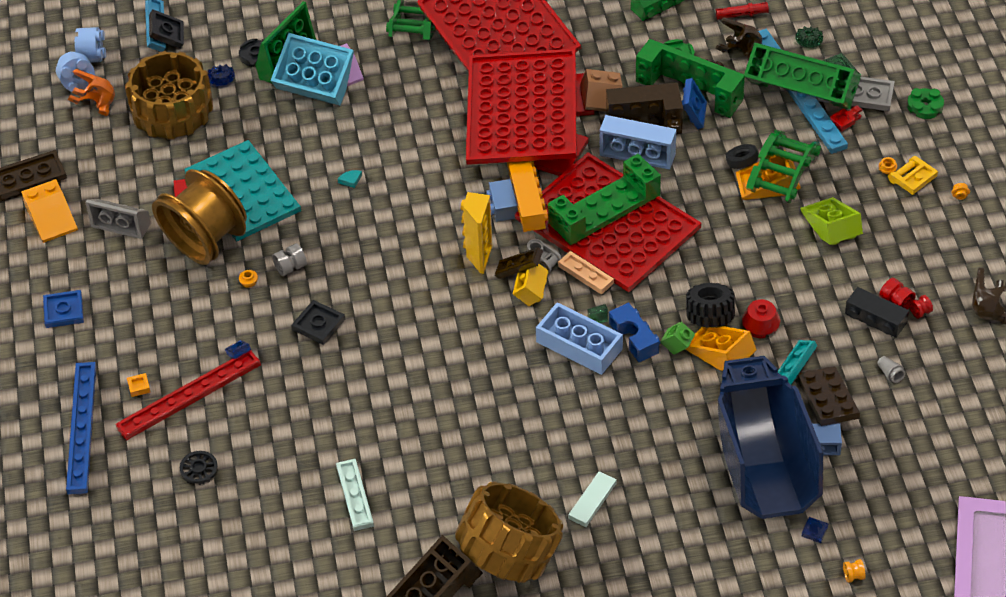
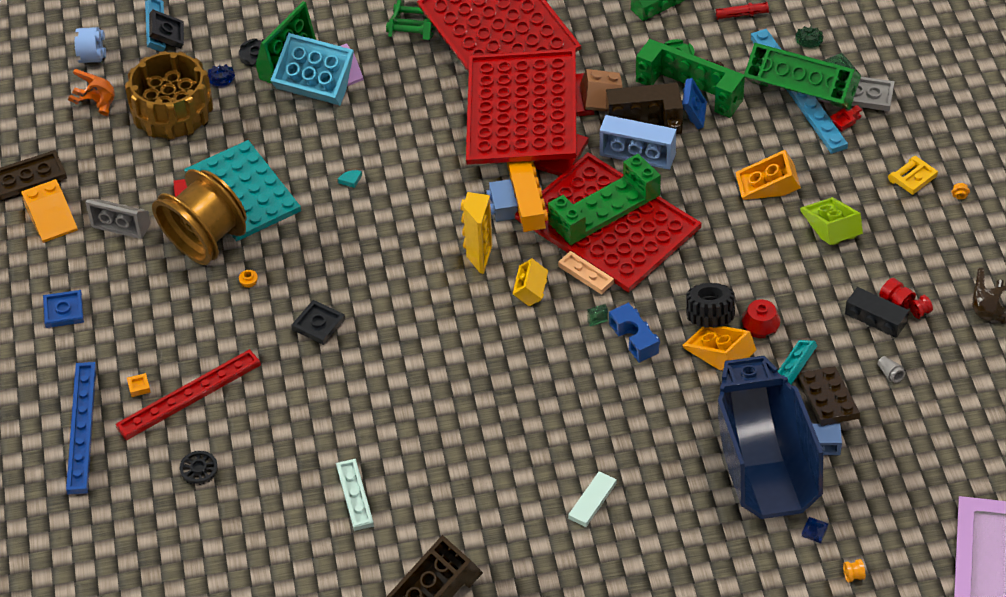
light blue brick [55,52,95,92] -> none
clear blue tile [225,340,251,359] -> none
light grey wheel [272,243,307,276] -> none
pearl gold wheel [455,482,563,583] -> none
dark brown tile [494,247,543,279] -> none
light grey piece [527,239,562,273] -> none
light blue brick [536,302,623,375] -> none
bright green brick [660,321,695,355] -> none
dark brown piece [716,18,762,61] -> none
black tyre [726,144,759,169] -> none
green fence [746,130,821,203] -> none
light orange plate [879,157,897,174] -> none
green plate [907,88,944,119] -> none

